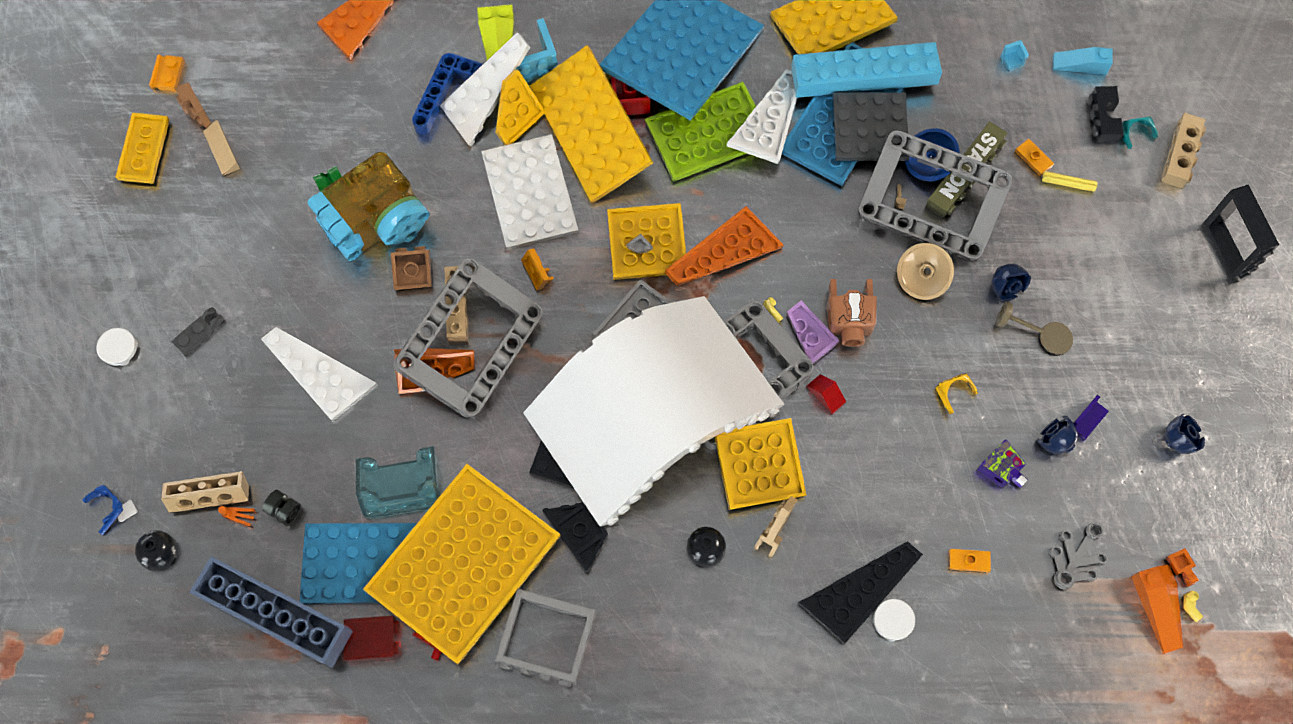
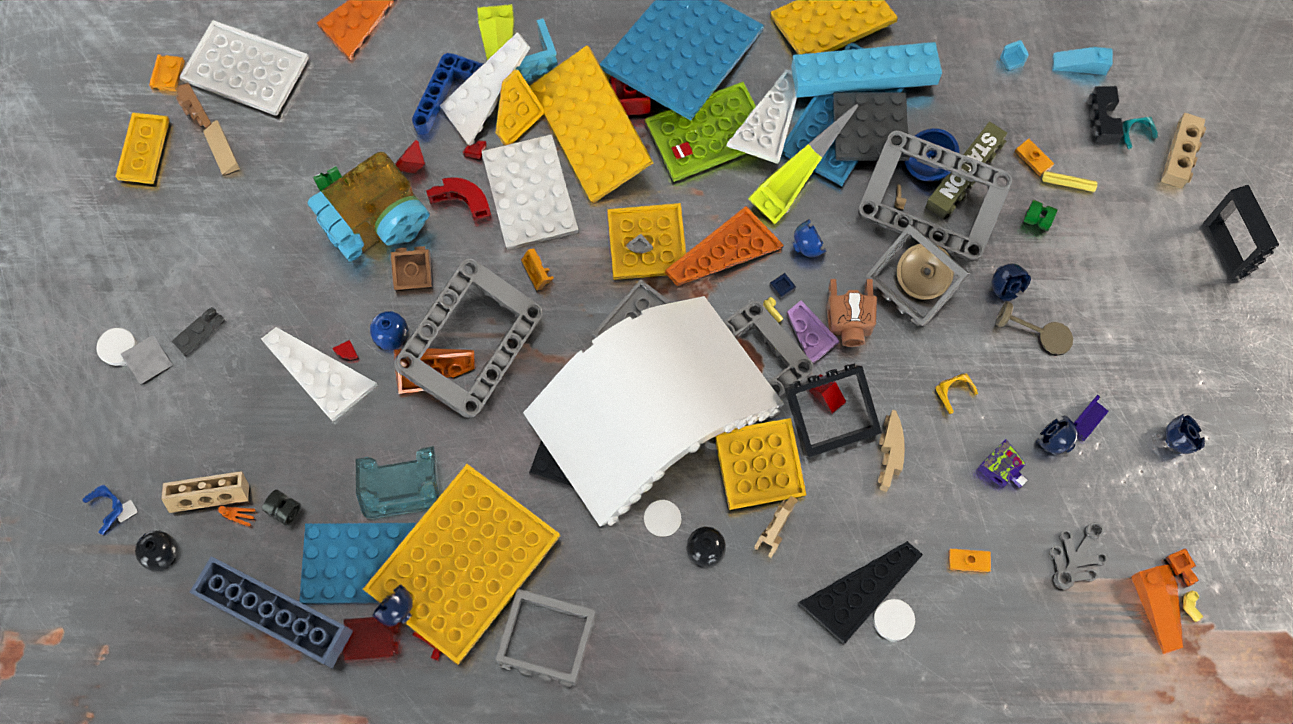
tan brick [444,266,469,346] -> none
black wing [542,502,608,573] -> none
none -> flat silver sticker [121,335,173,384]
none -> white plate [180,20,309,116]
none -> red tile [332,340,359,360]
none -> blue cylinder [370,311,409,350]
none -> dark blue cylinder [372,584,413,626]
none -> red slope [391,140,425,173]
none -> red arch [426,177,491,220]
none -> red tile [463,141,487,159]
none -> white sticker [644,500,681,537]
none -> red sticker [672,142,693,159]
none -> neon yellow plate [748,104,858,224]
none -> dark blue tile [769,273,796,299]
none -> black window [784,363,882,457]
none -> blue cylinder [792,219,827,258]
none -> light grey window [865,224,970,326]
none -> tan slope [878,410,905,492]
none -> green wheel [1023,199,1058,232]

